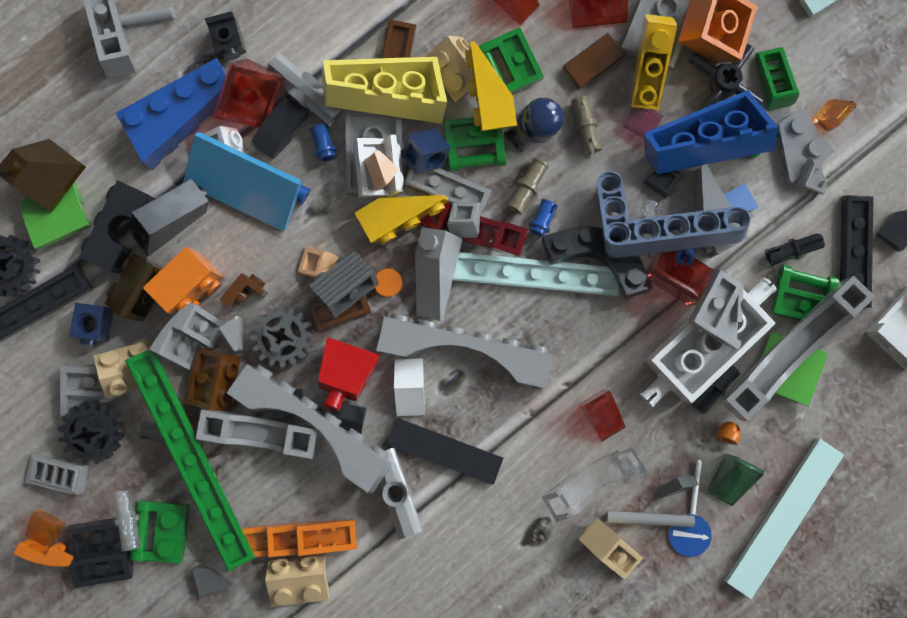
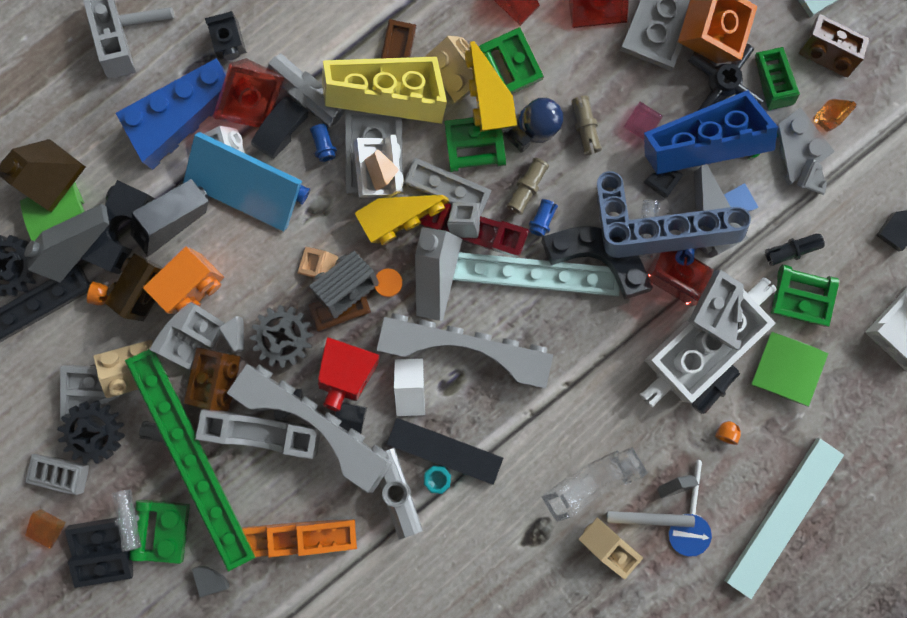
orange slope [13,538,74,567] -> none
dark blue brick [69,302,114,346] -> none
reddish brown bracket [219,273,268,308] -> none
tan bracket [265,554,330,607] -> none
dark blue brick [401,128,451,175] -> none
reddish brown tile [563,33,625,89] -> none
clear red slope [579,389,626,442] -> none
yellow slope [631,14,677,110] -> none
clear green slope [707,453,764,506] -> none
light grey arch [719,276,876,421] -> none
black tile [840,195,874,308] -> none
none -> dark grey slope [25,204,109,282]
none -> orange hinge [87,281,109,305]
none -> teal tile [424,465,451,494]
none -> reddish brown bracket [799,14,870,77]

